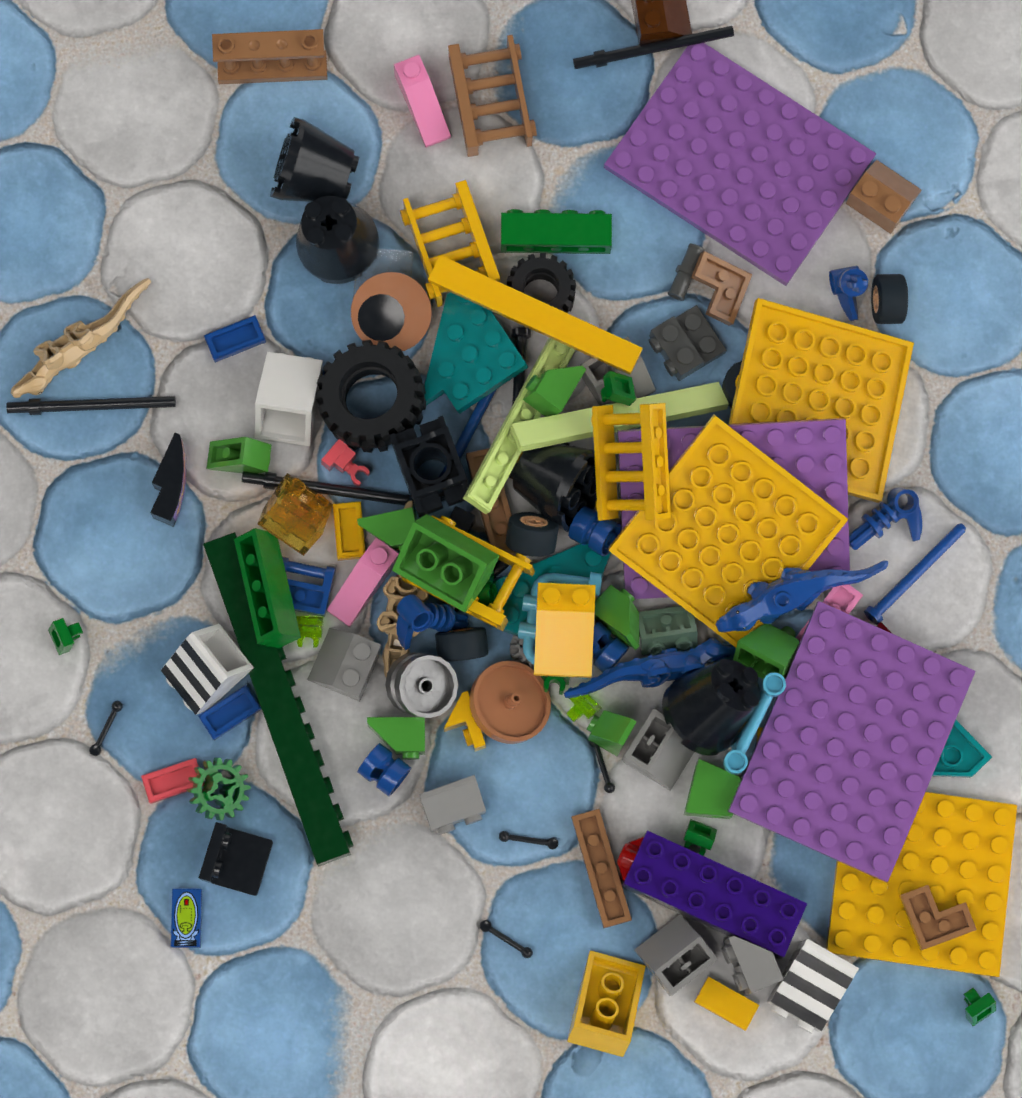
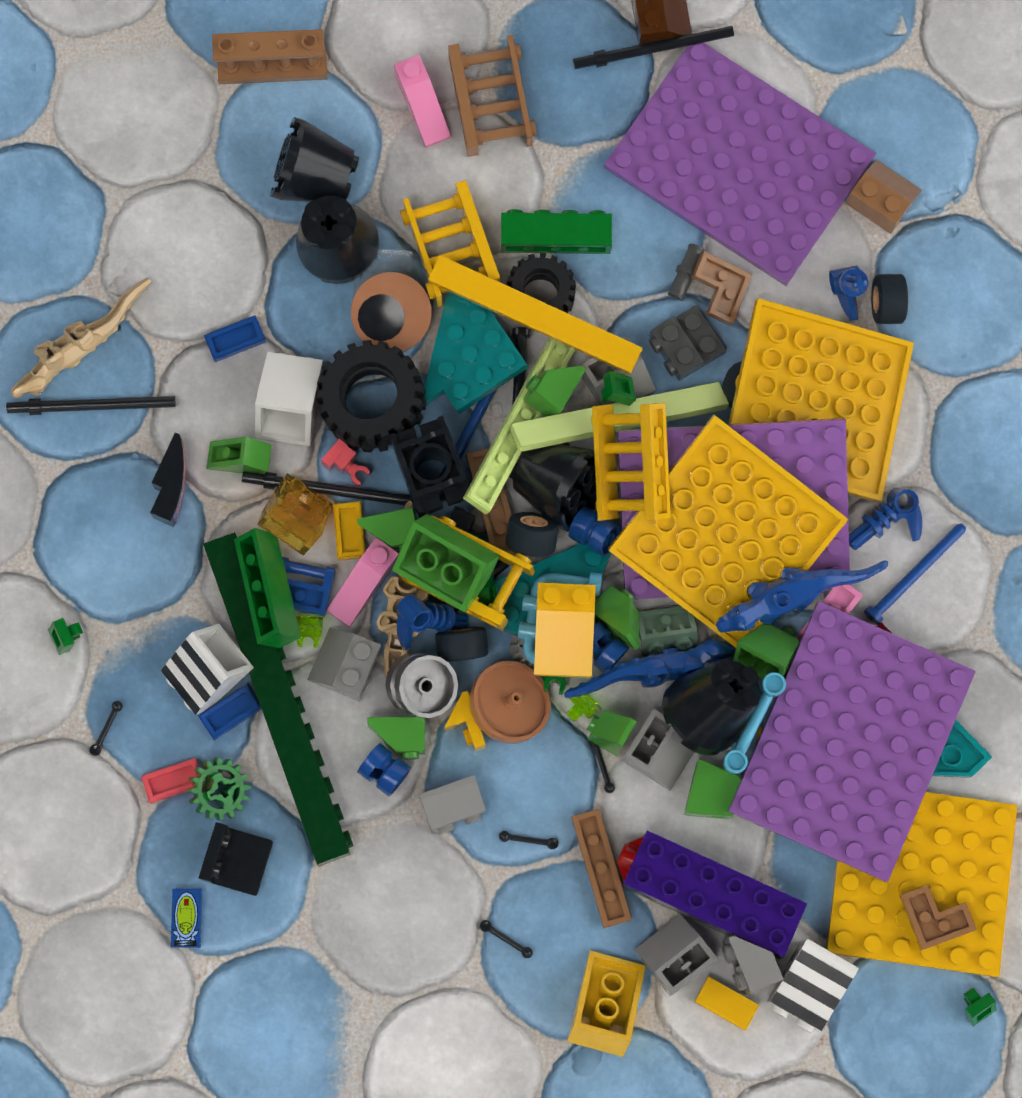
green tile [683,819,717,856] -> none

